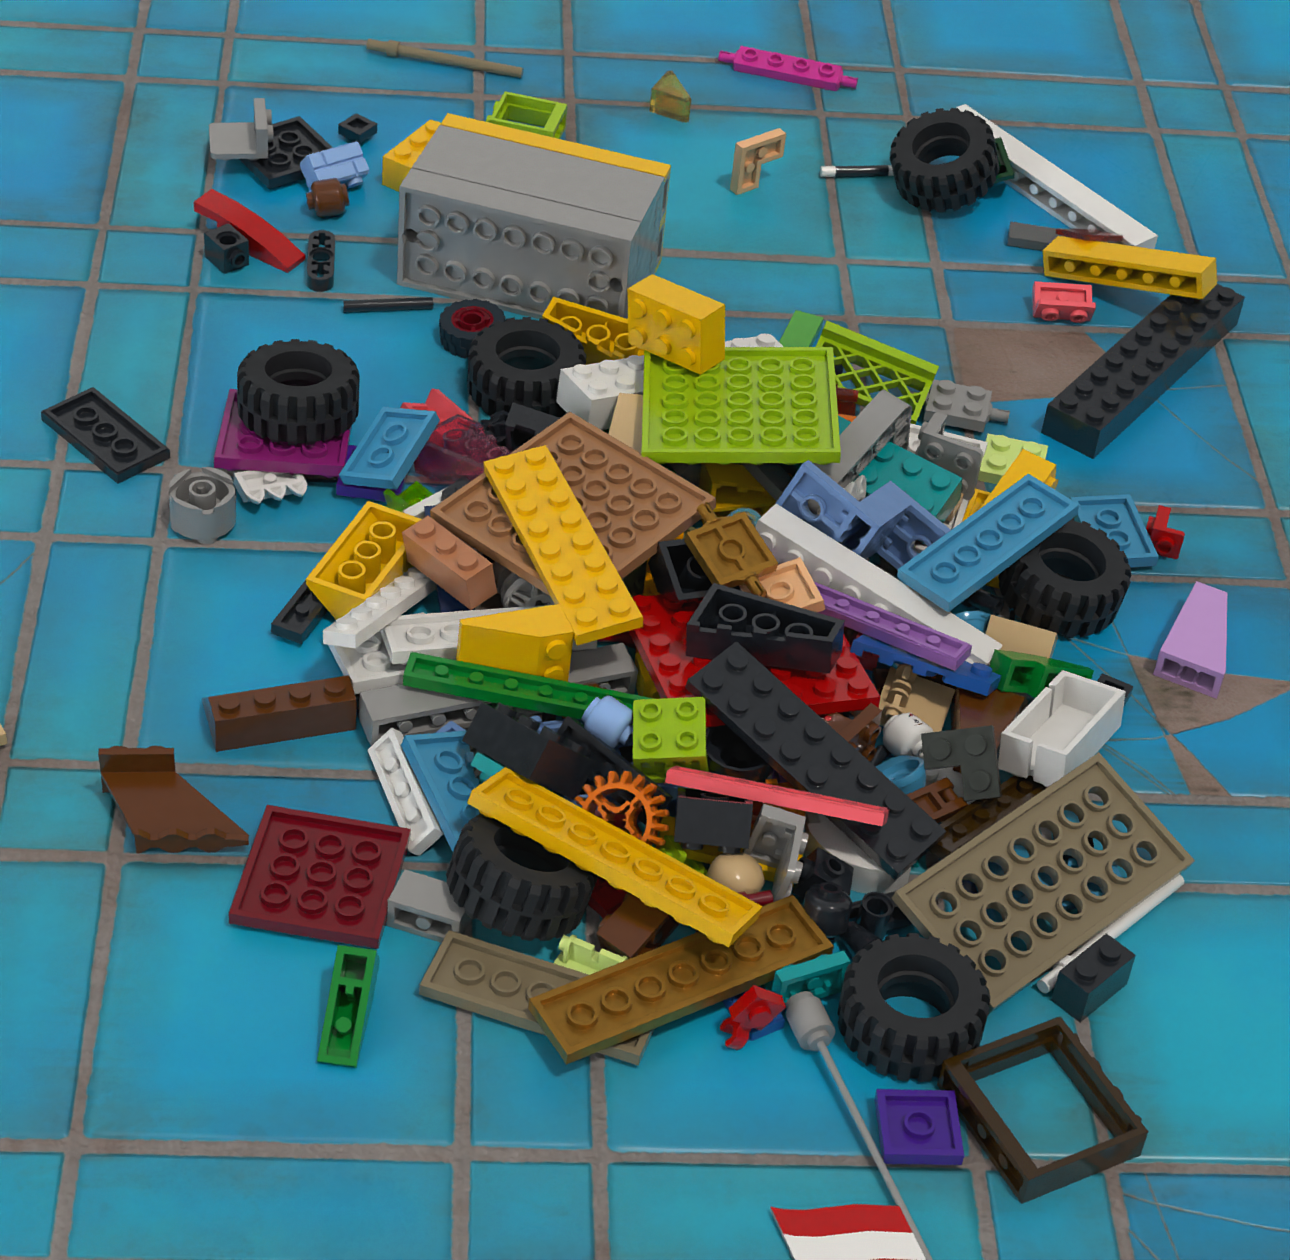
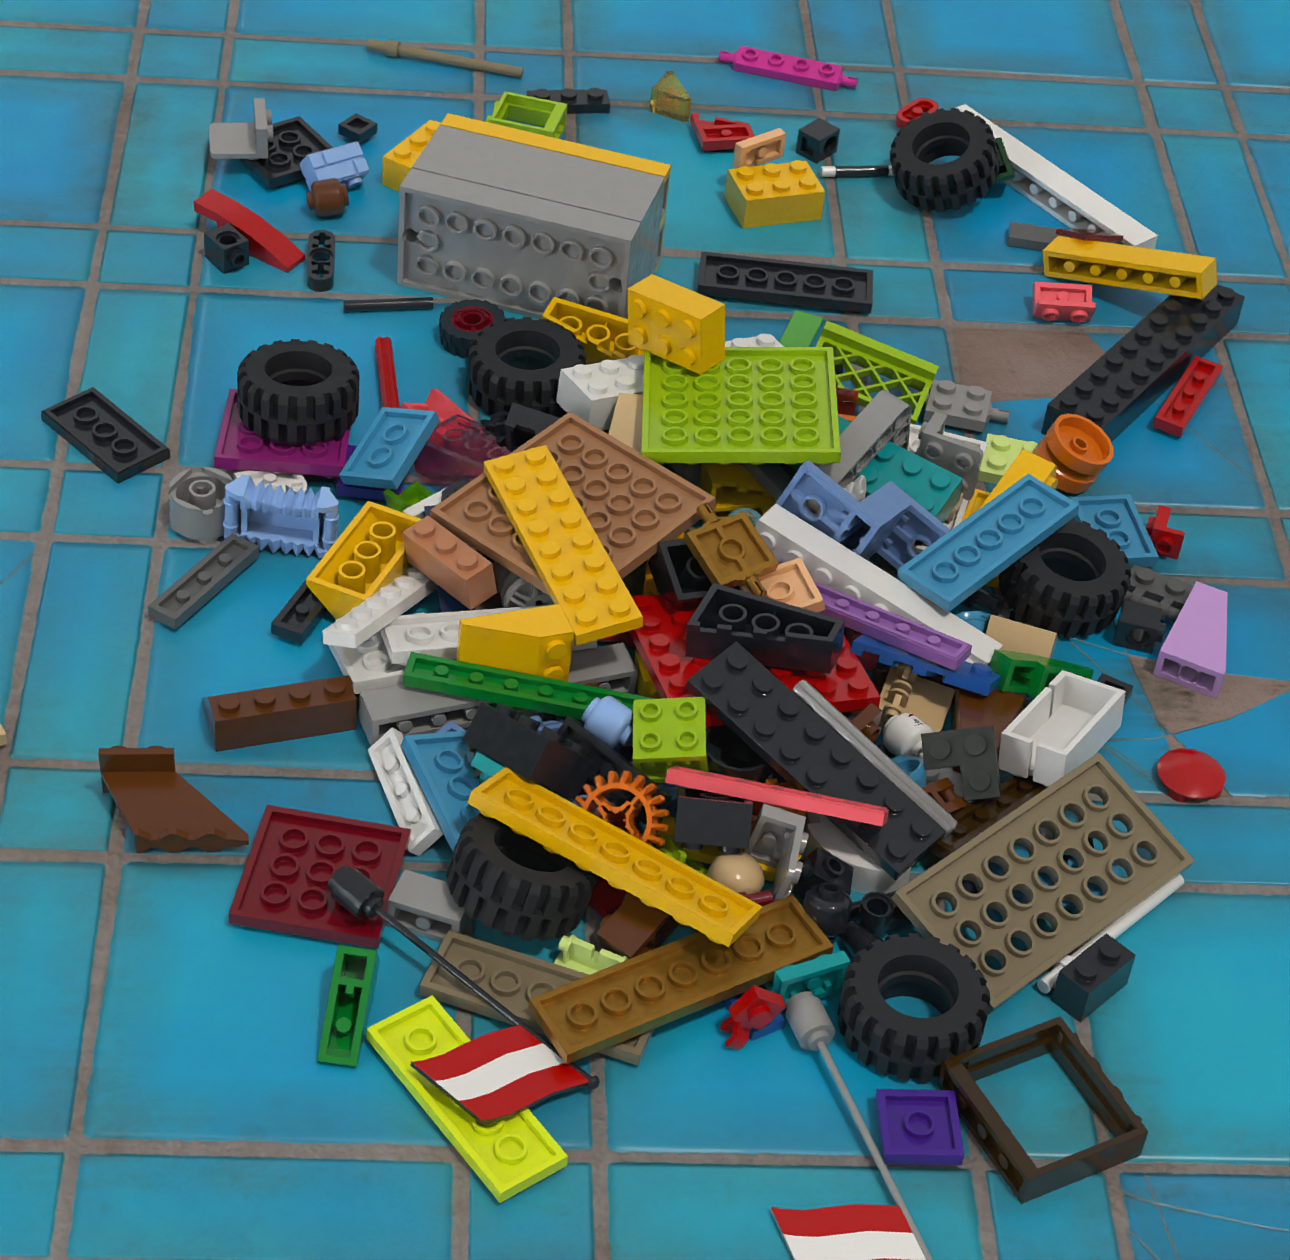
none -> dark grey plate [148,533,259,630]
none -> light blue piece [223,474,339,558]
none -> flag [327,865,600,1124]
none -> neon yellow plate [366,995,568,1203]
none -> red axle [375,336,400,408]
none -> black plate [527,88,610,114]
none -> red wing [690,112,755,152]
none -> black plate [697,251,873,313]
none -> yellow brick [724,160,825,229]
none -> light grey axle [792,680,958,837]
none -> black brick [796,118,840,164]
none -> red plate [895,98,939,129]
none -> orange wheel [1033,413,1114,494]
none -> black brick [1113,600,1166,654]
none -> dark grey plate [1122,564,1194,622]
none -> red plate [1152,356,1223,437]
none -> red dish [1156,748,1226,802]

